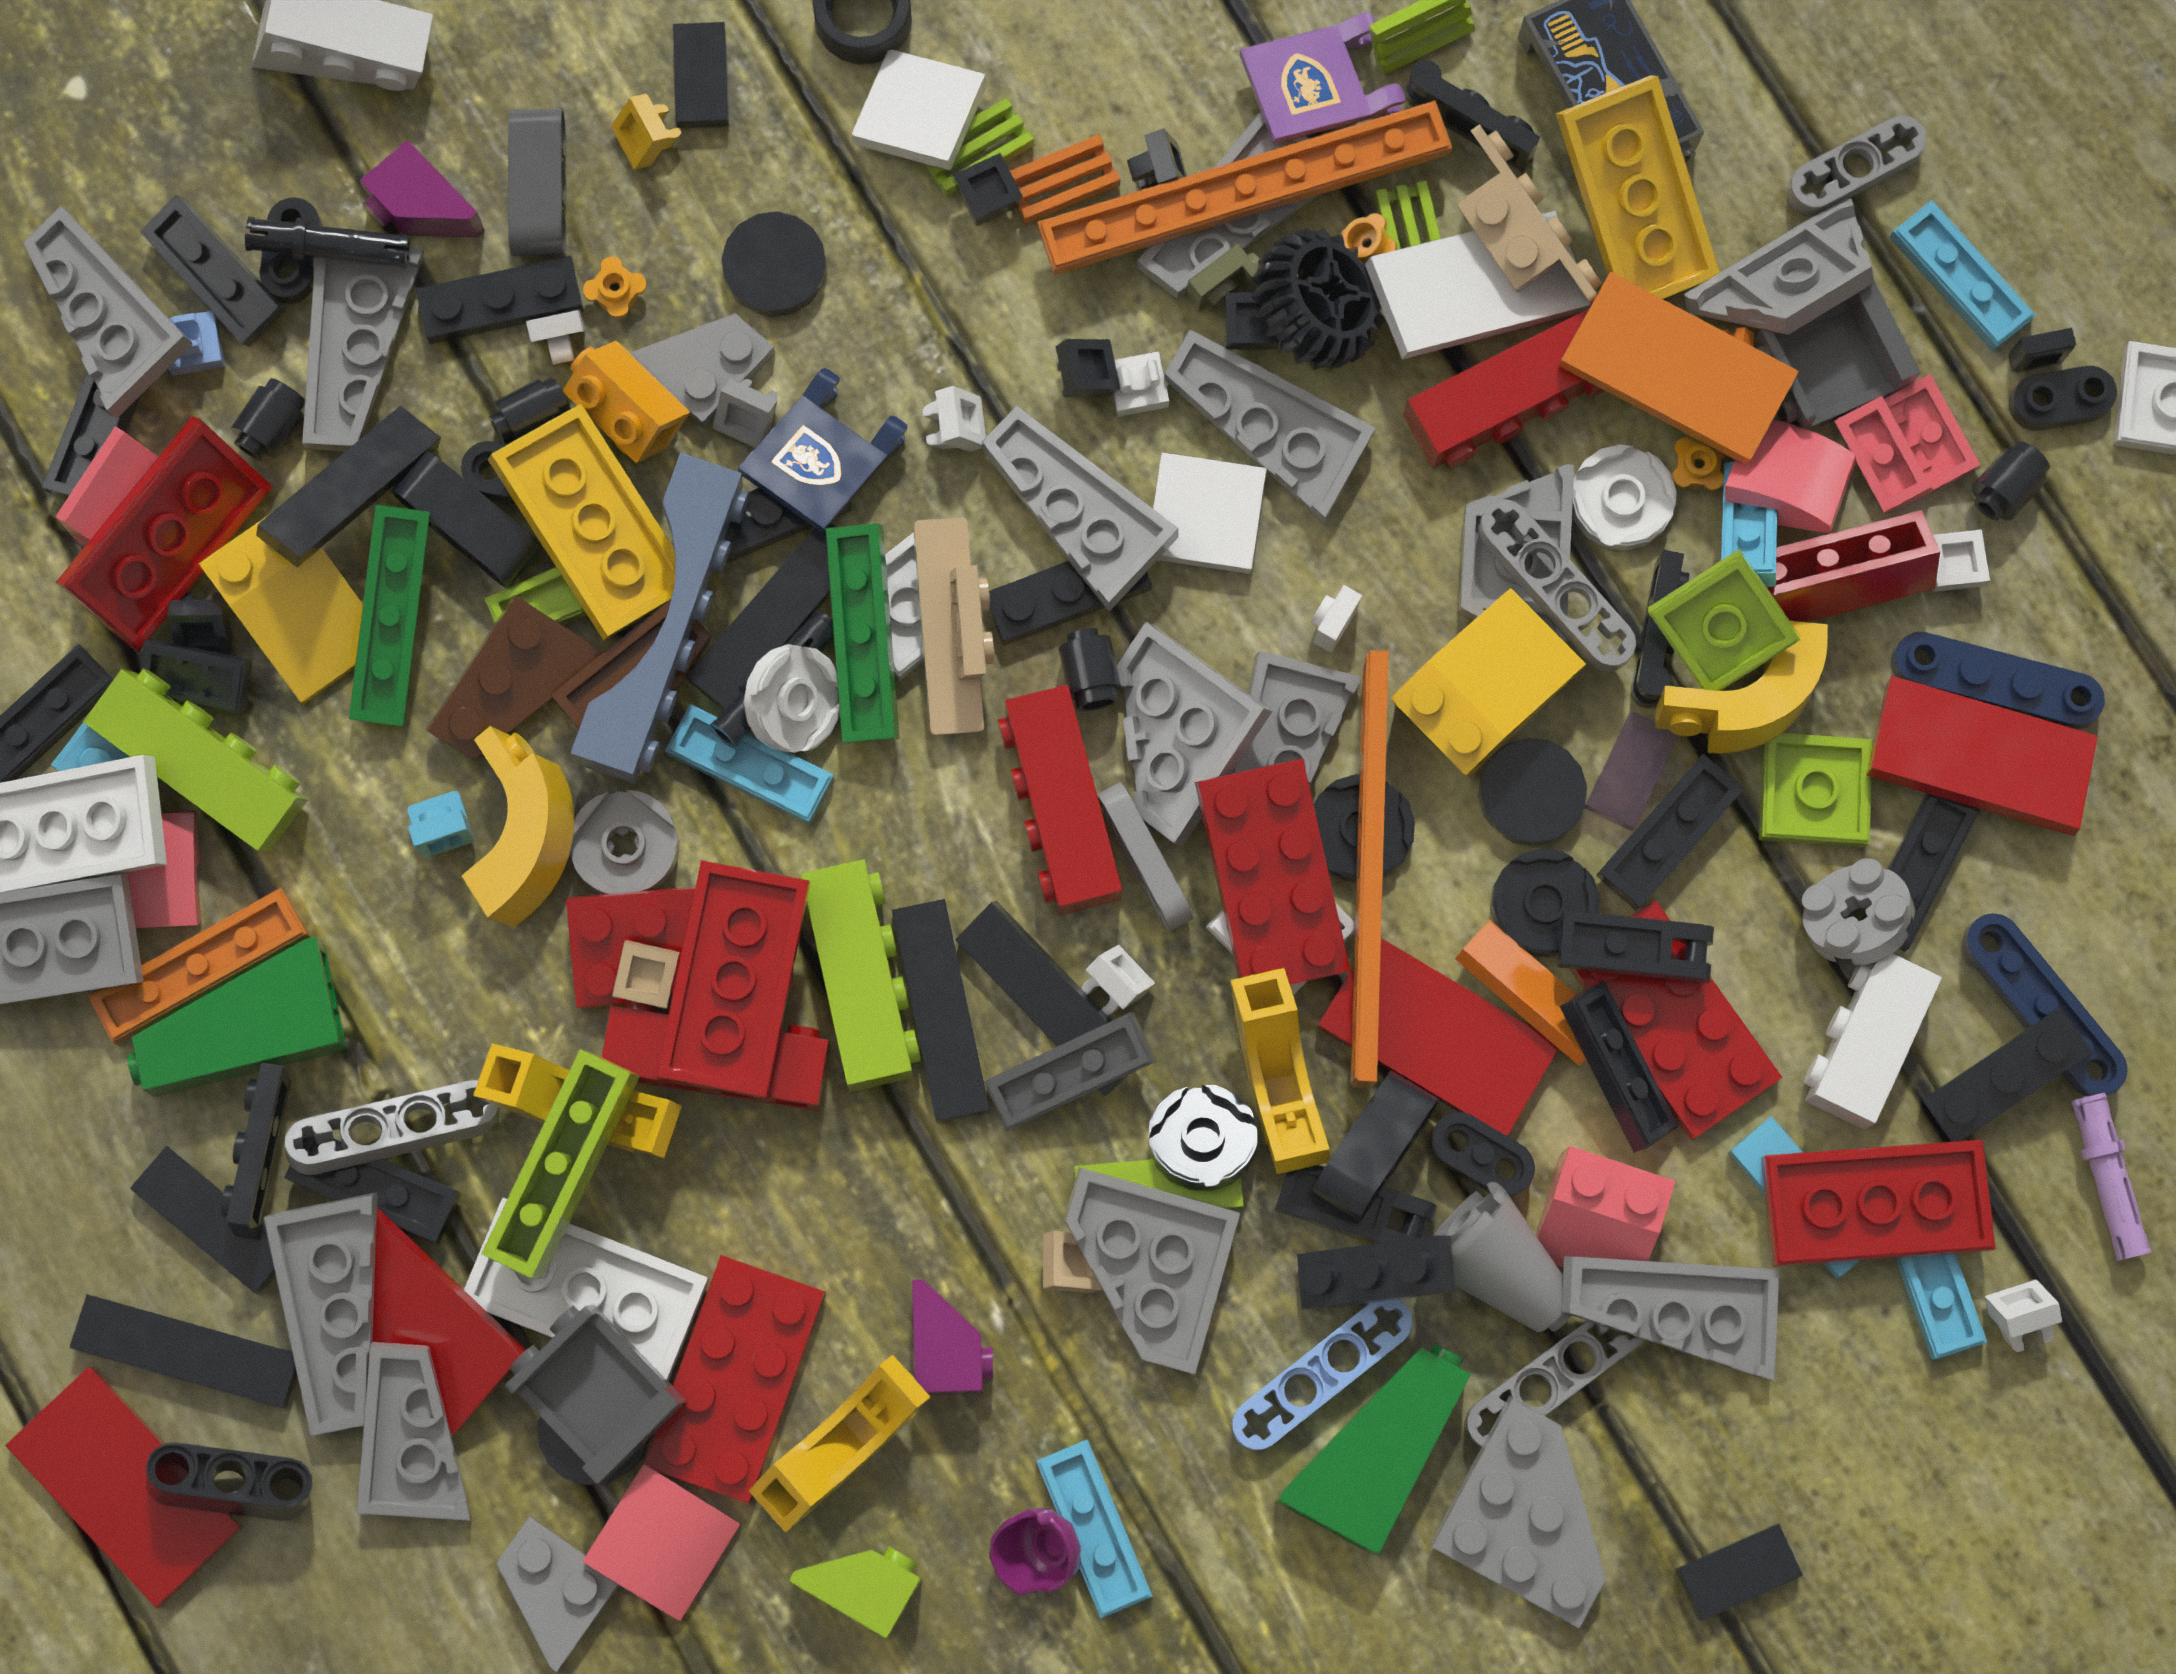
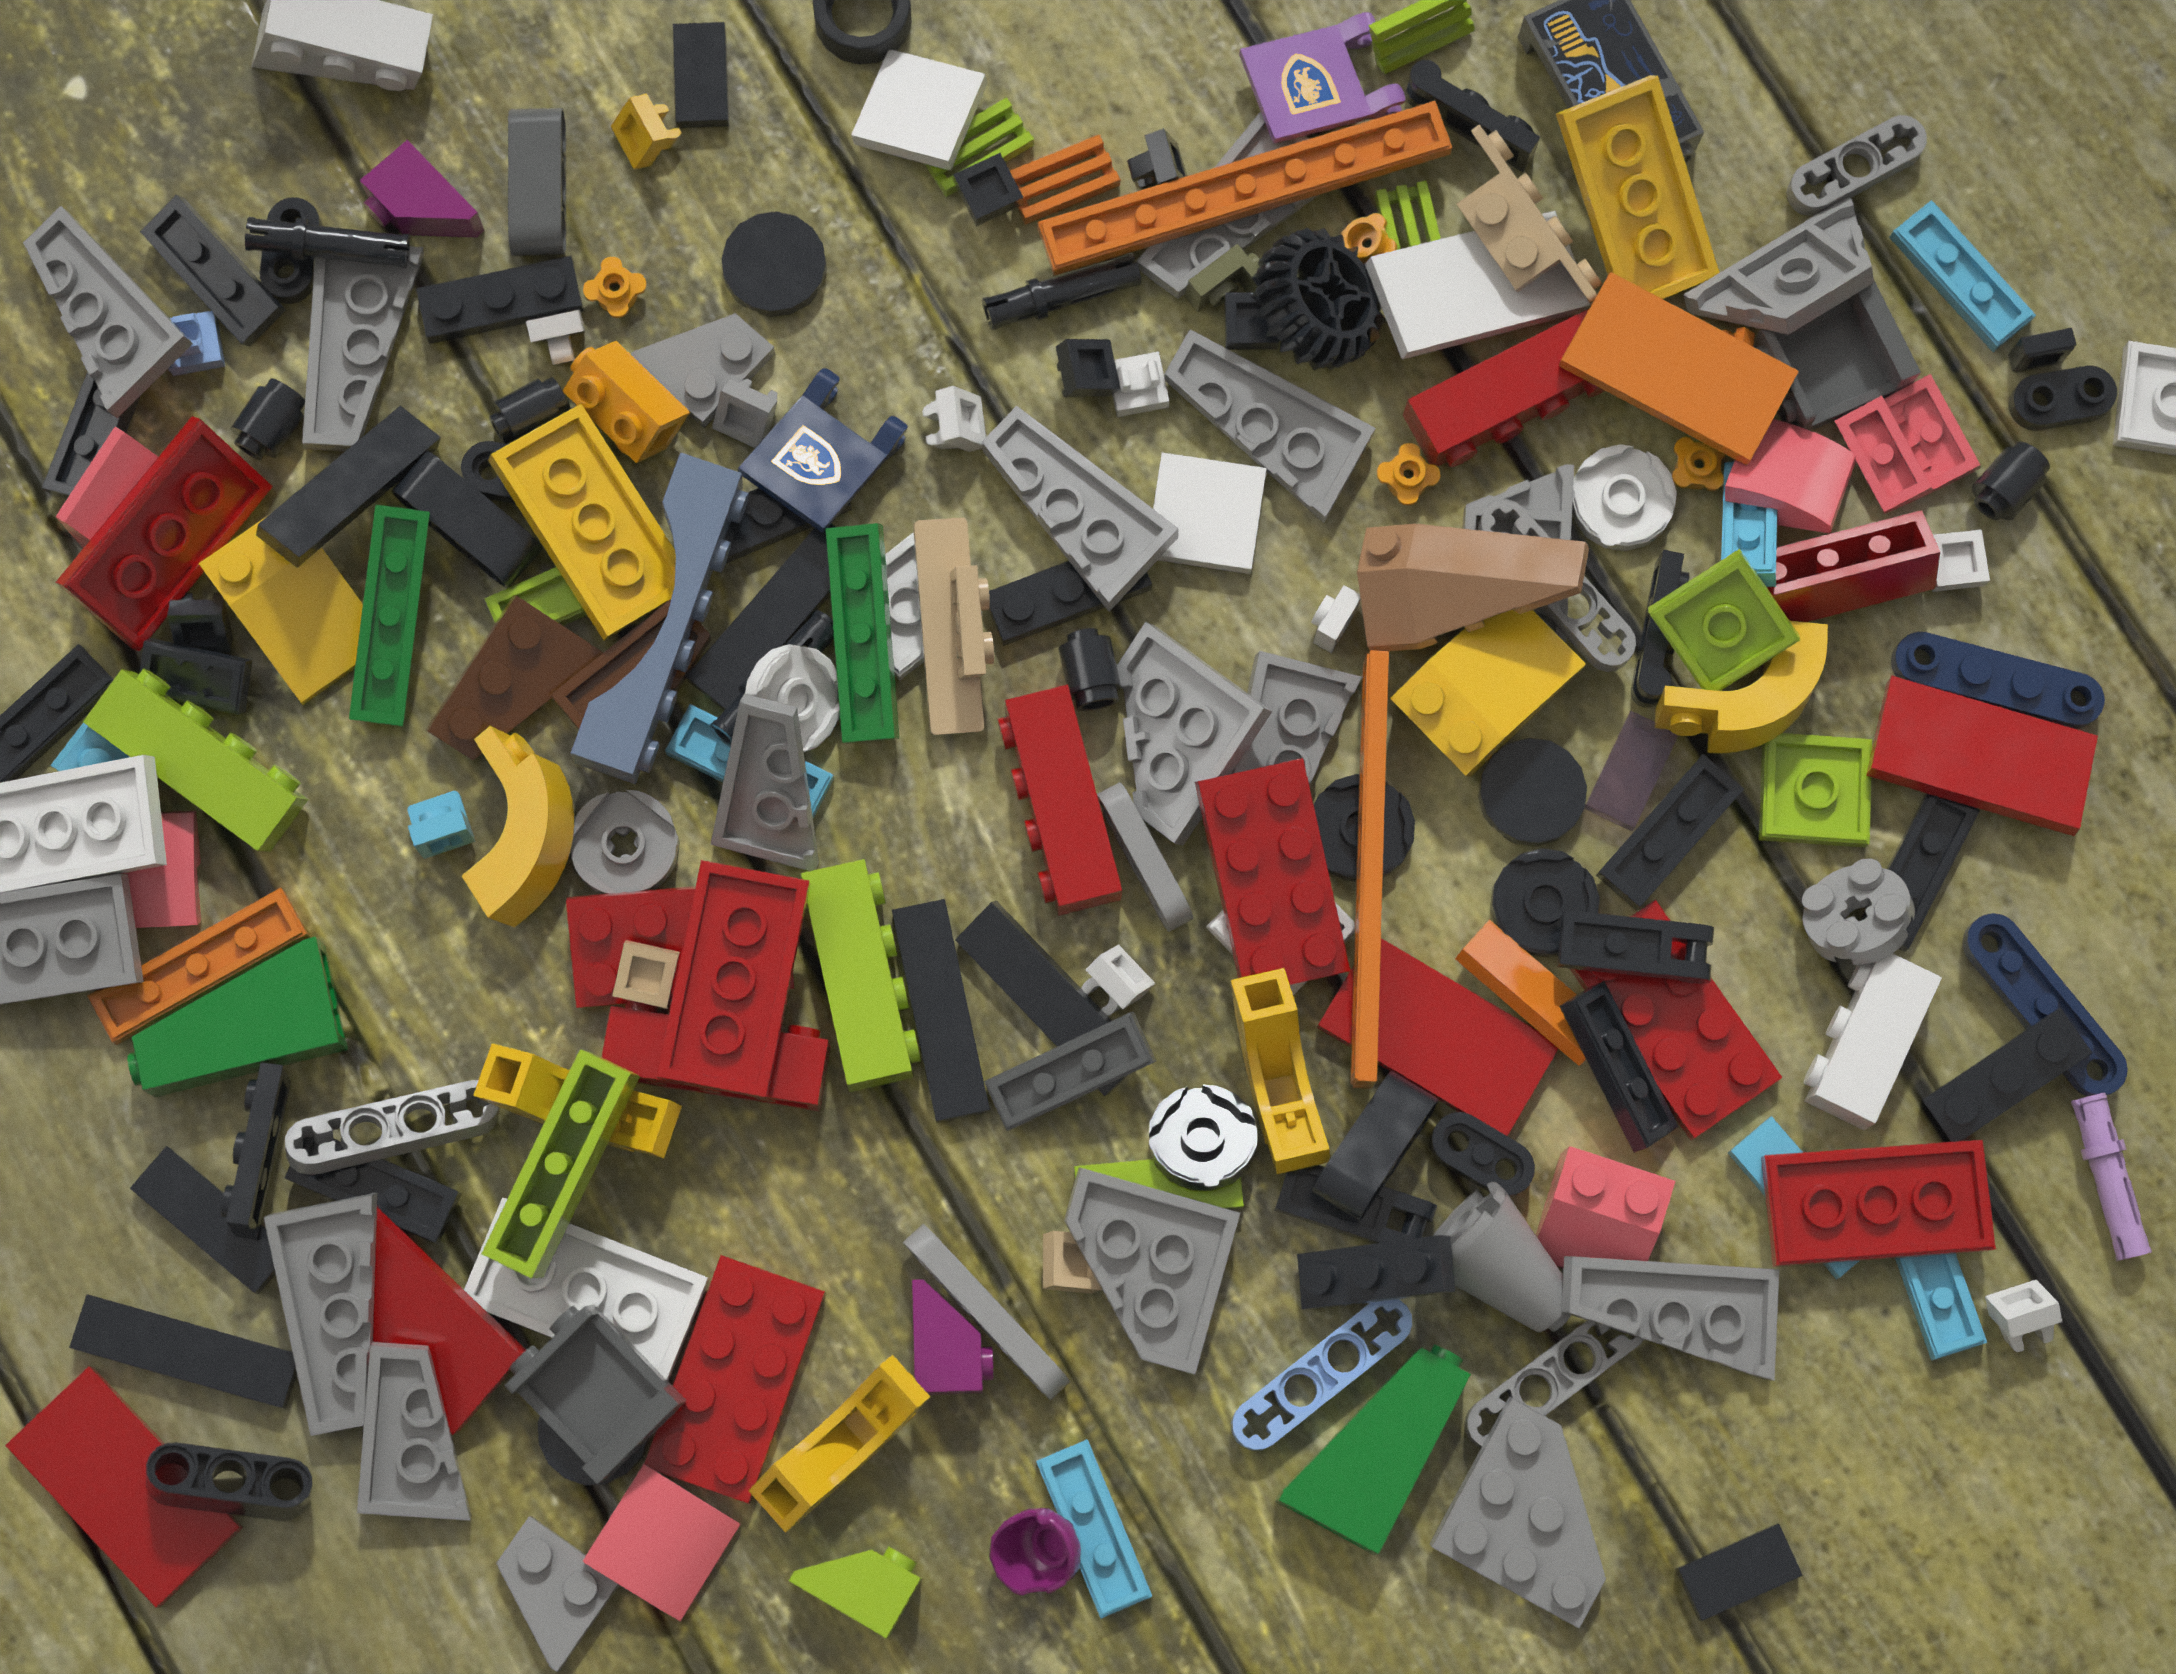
none -> light grey wing [710,693,819,871]
none -> light grey beam [903,1224,1071,1401]
none -> black pin [982,253,1142,331]
none -> medium nougat wedge [1357,524,1589,651]
none -> light orange plate [1377,443,1440,505]

